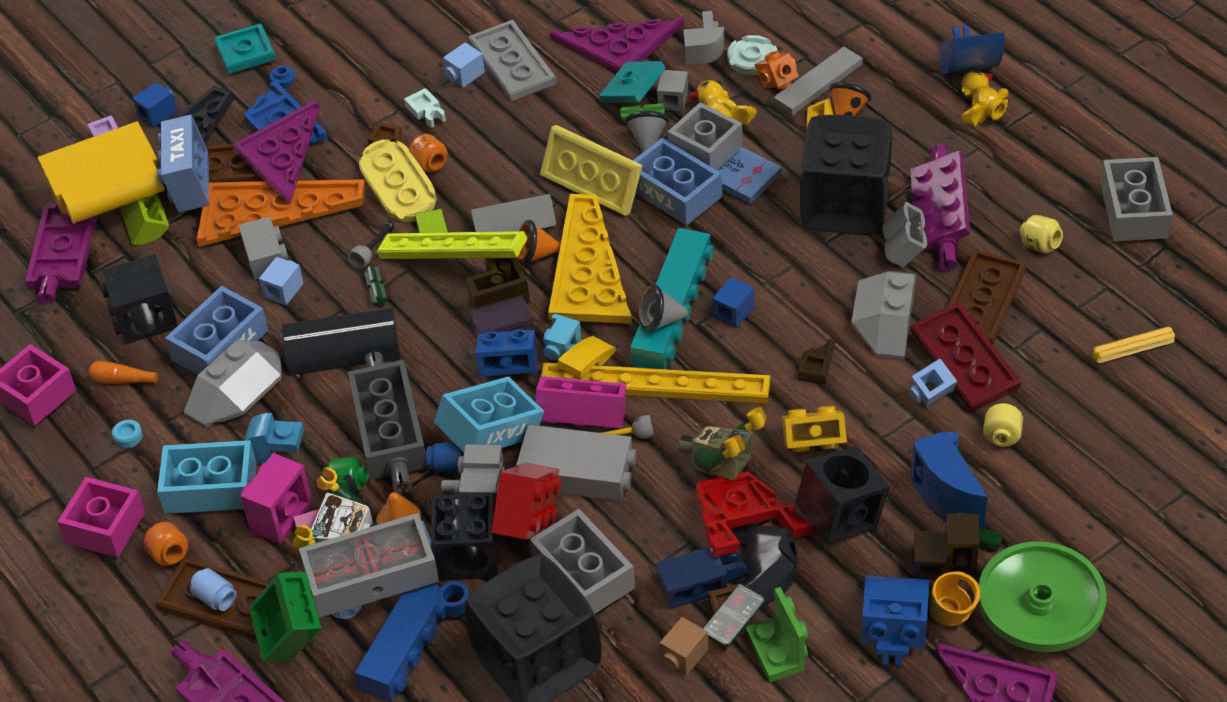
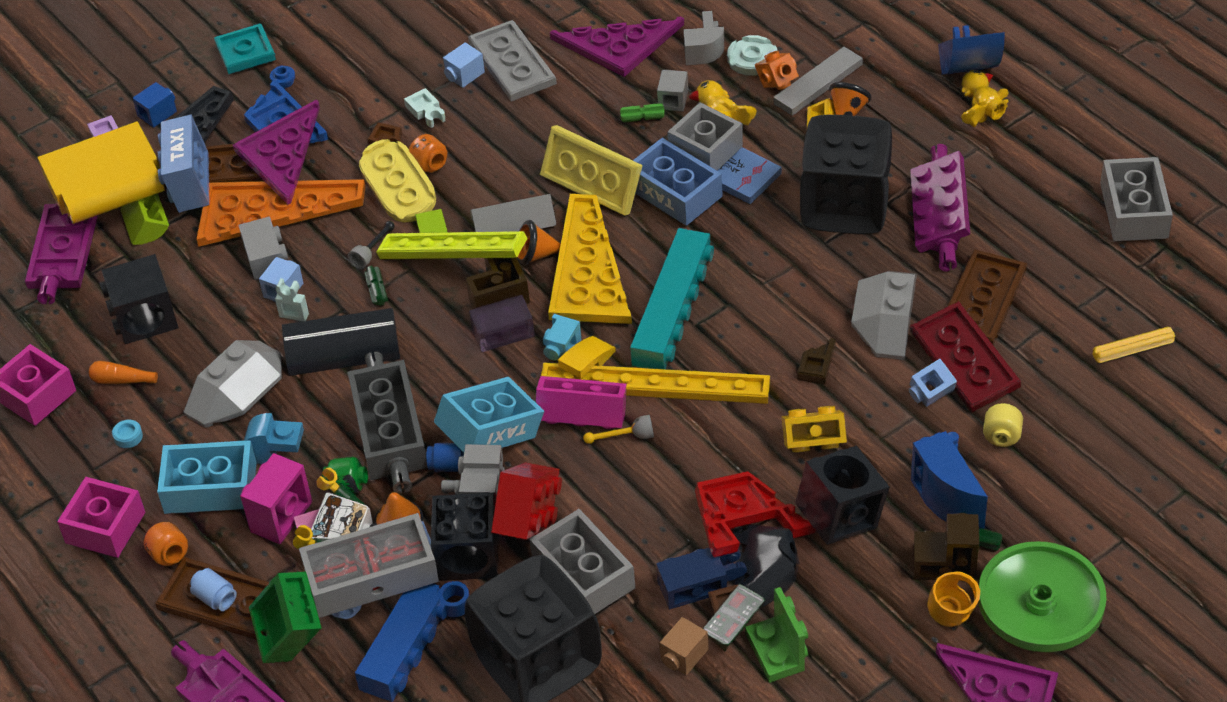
medium blue brick [165,286,268,375] -> none
blue brick [476,329,538,377] -> none
light grey brick [516,425,637,501] -> none
teal plate [599,61,666,103] -> none
light grey hat [625,111,669,152] -> none
light grey hat [639,284,688,332] -> none
torso [679,407,766,480] -> none
blue brick [712,277,755,328] -> none
blue piece [861,575,929,667] -> none
light grey brick [883,202,927,268] -> none
light yellow head [1020,215,1063,253] -> none
none -> light aqua plate [275,278,309,321]

